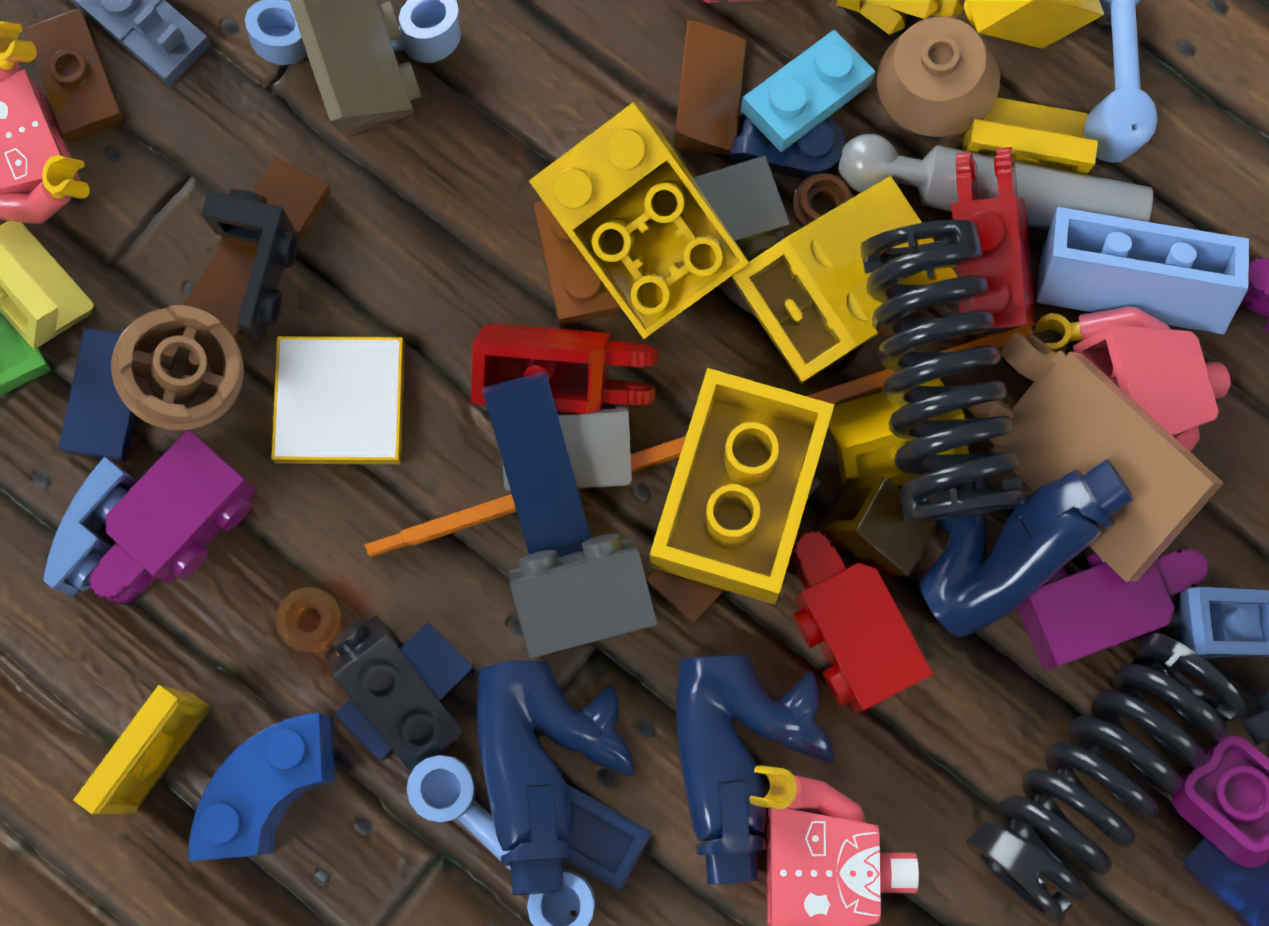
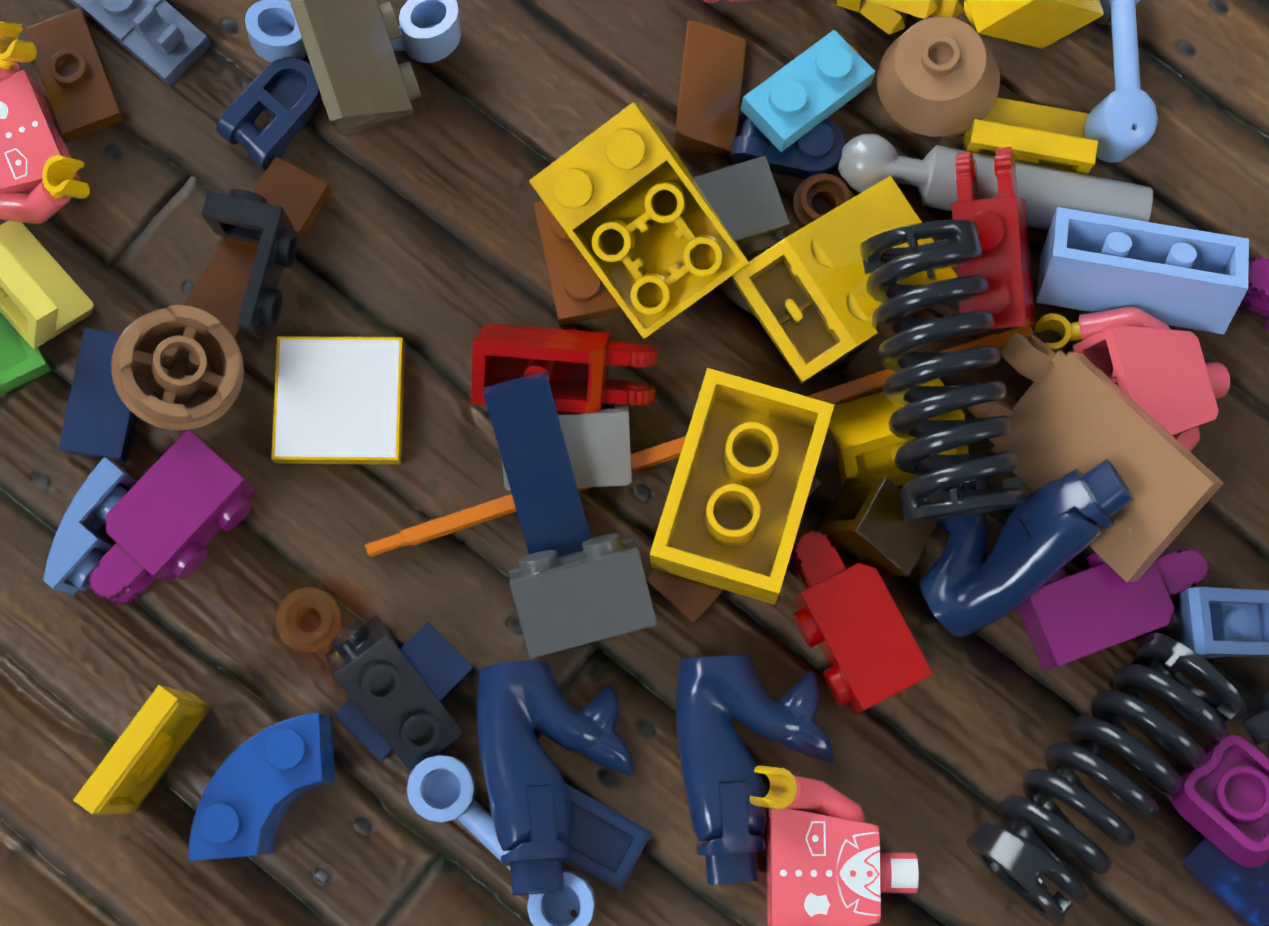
none -> dark blue plate [216,57,322,171]

